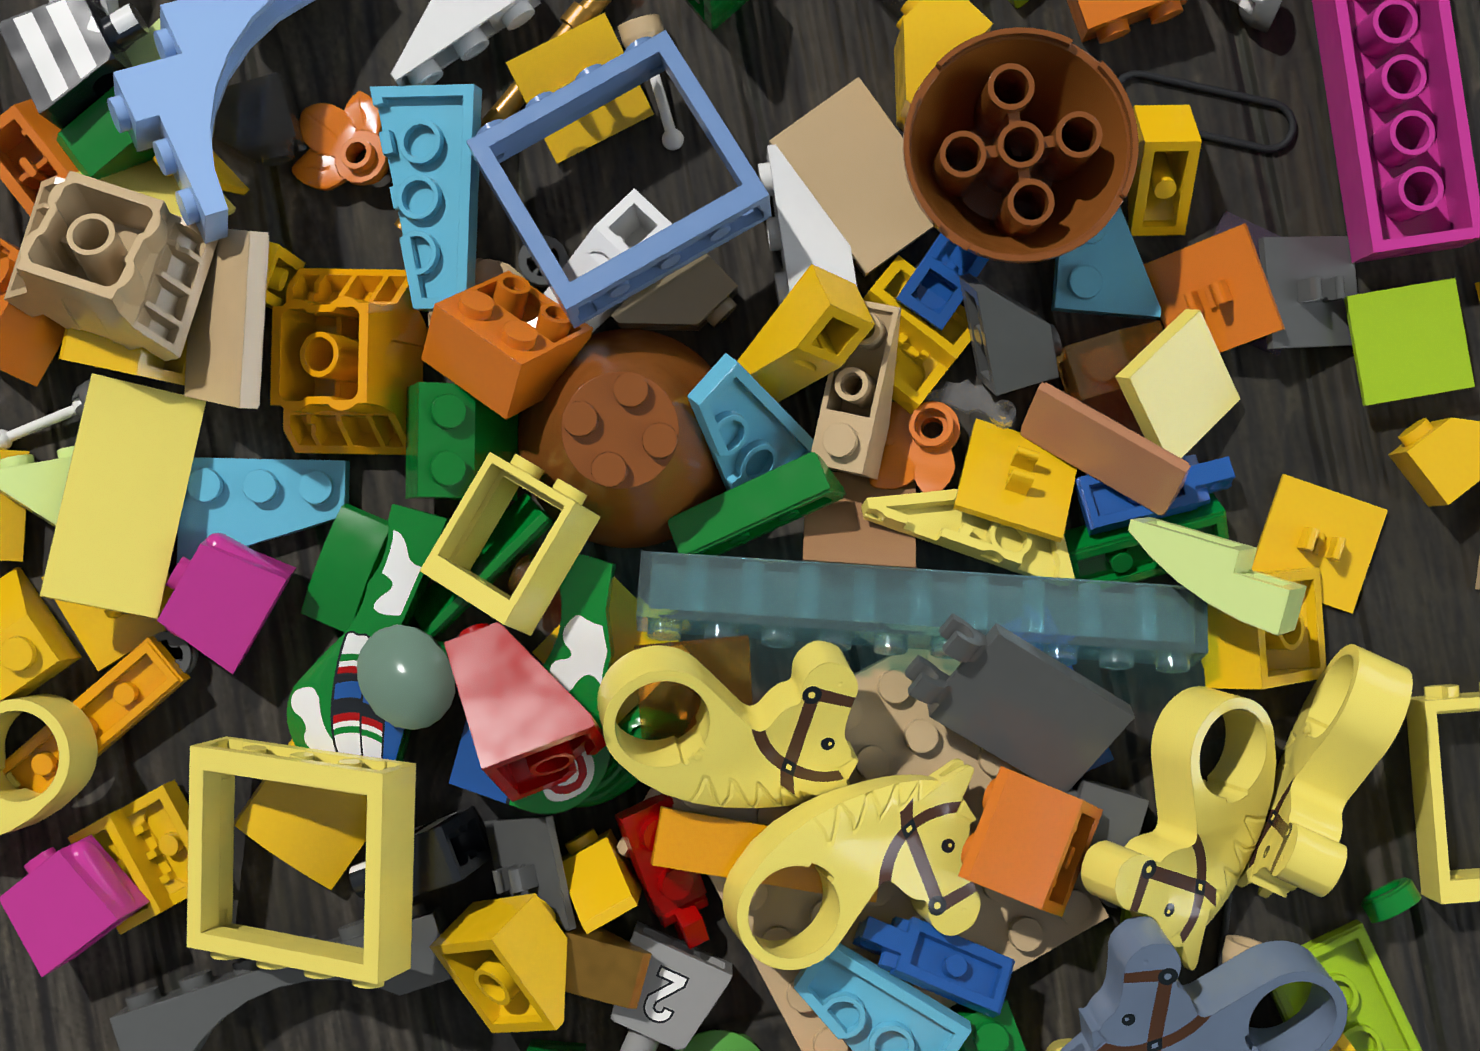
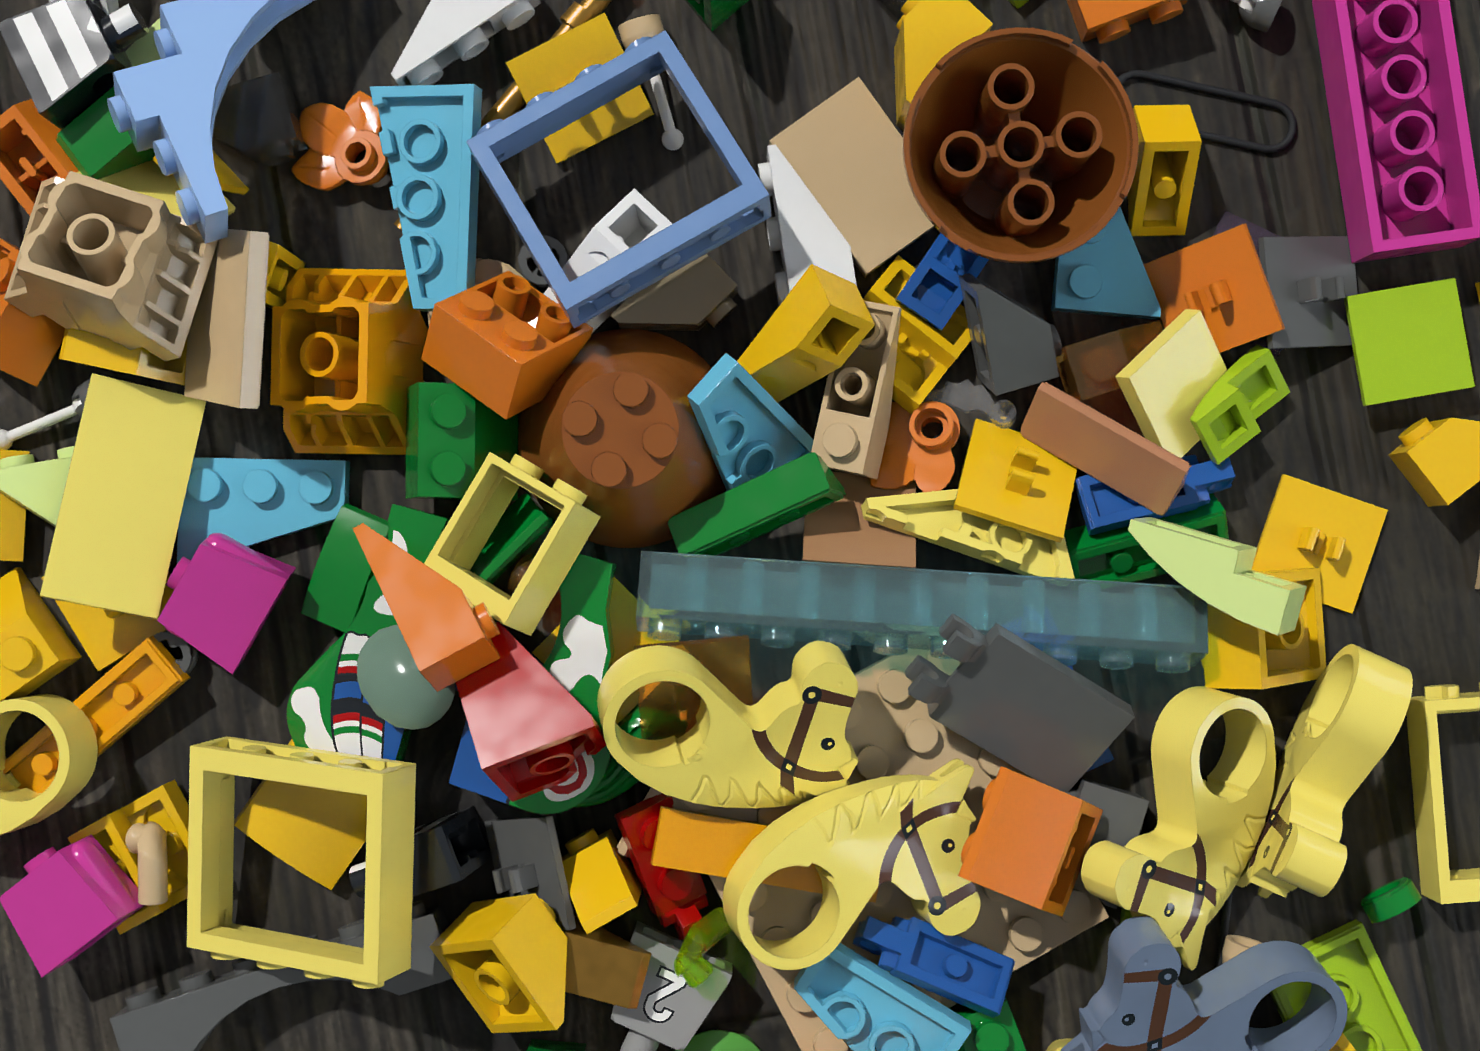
none -> tan arm [125,821,168,906]
none -> orange slope [353,523,500,692]
none -> clear neon green arm [673,907,732,988]
none -> lime slope [1190,344,1290,465]

